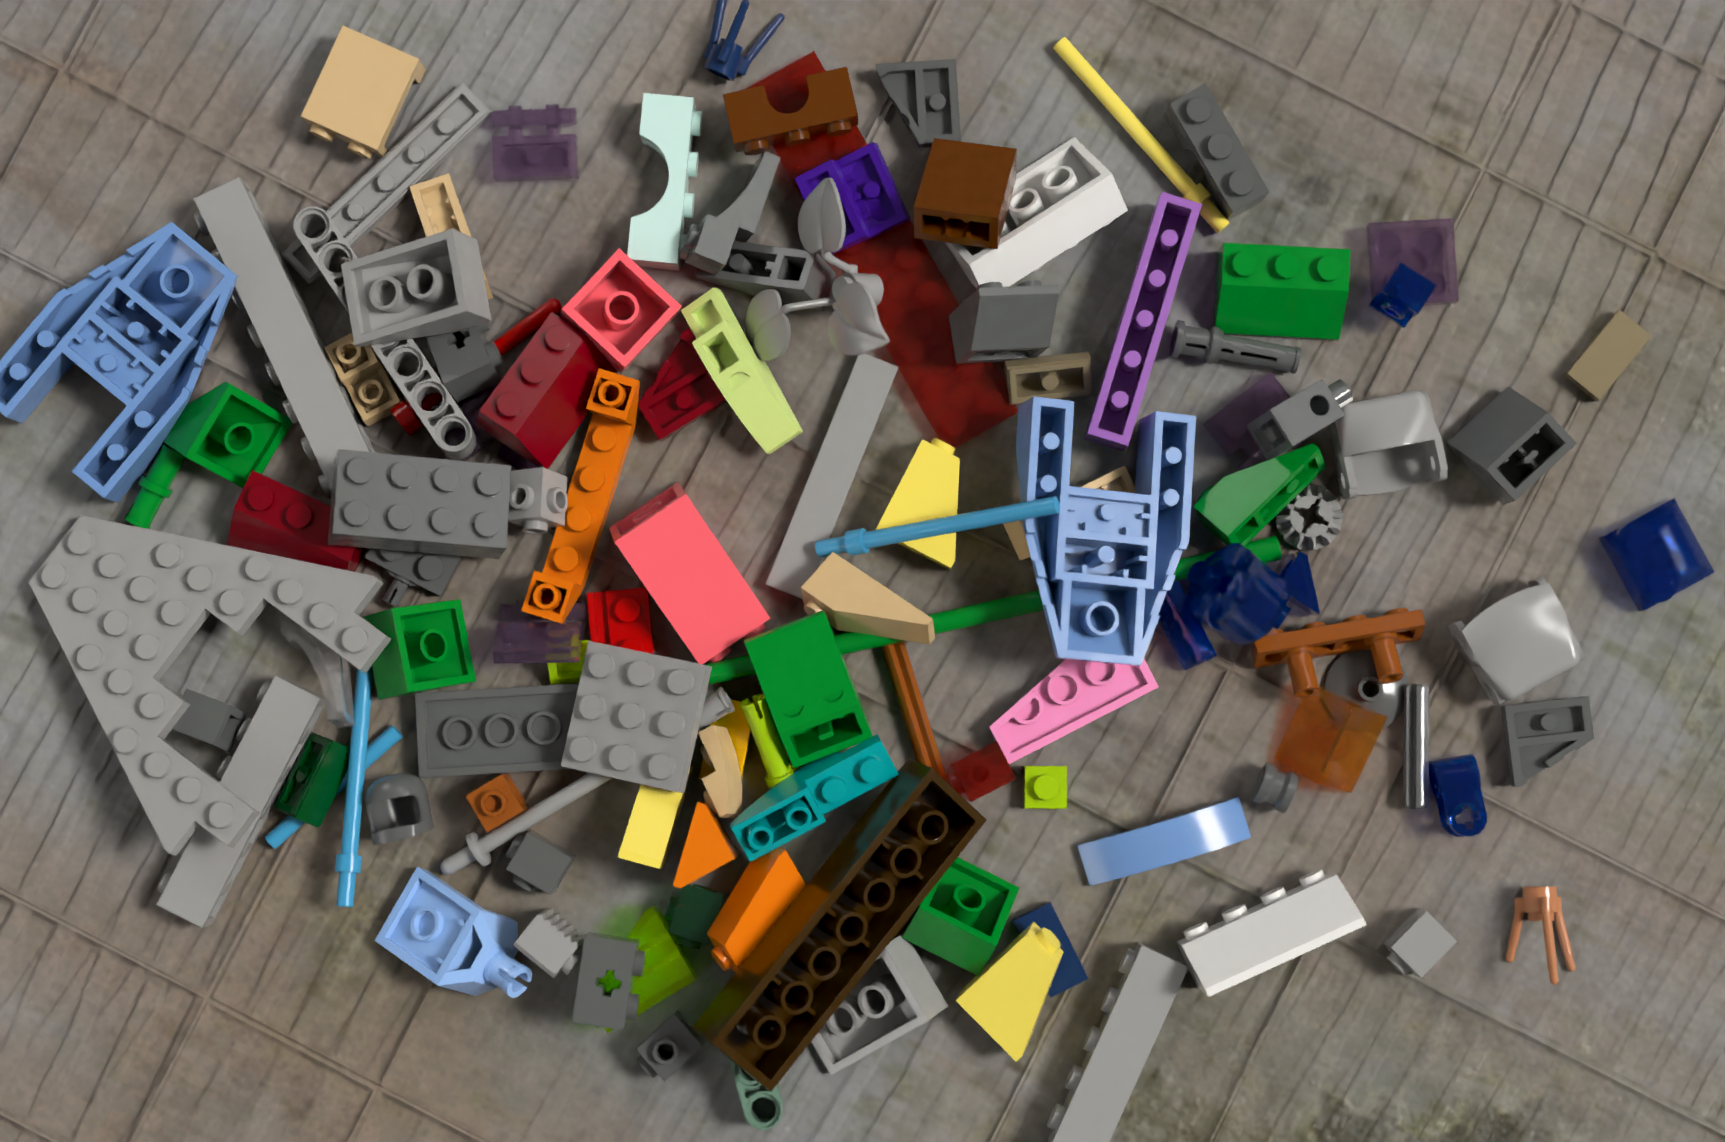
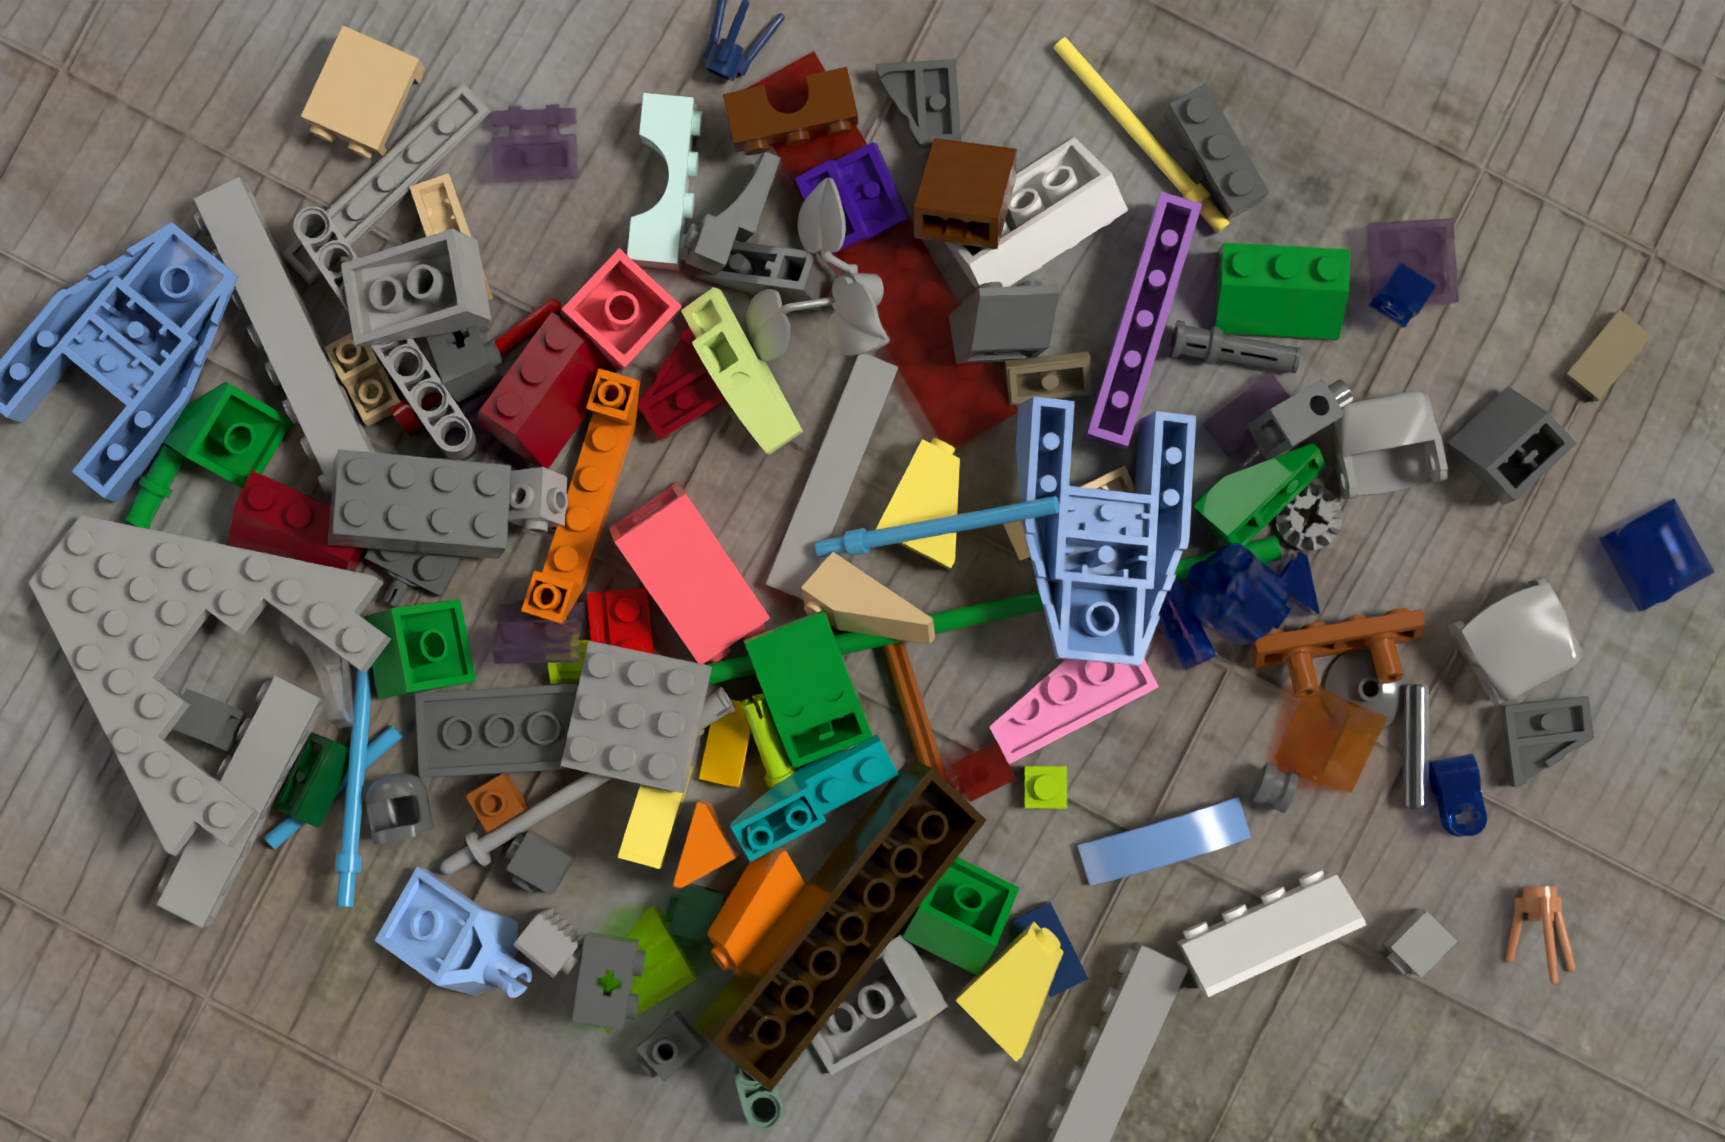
tan slope [698,725,742,819] -> none

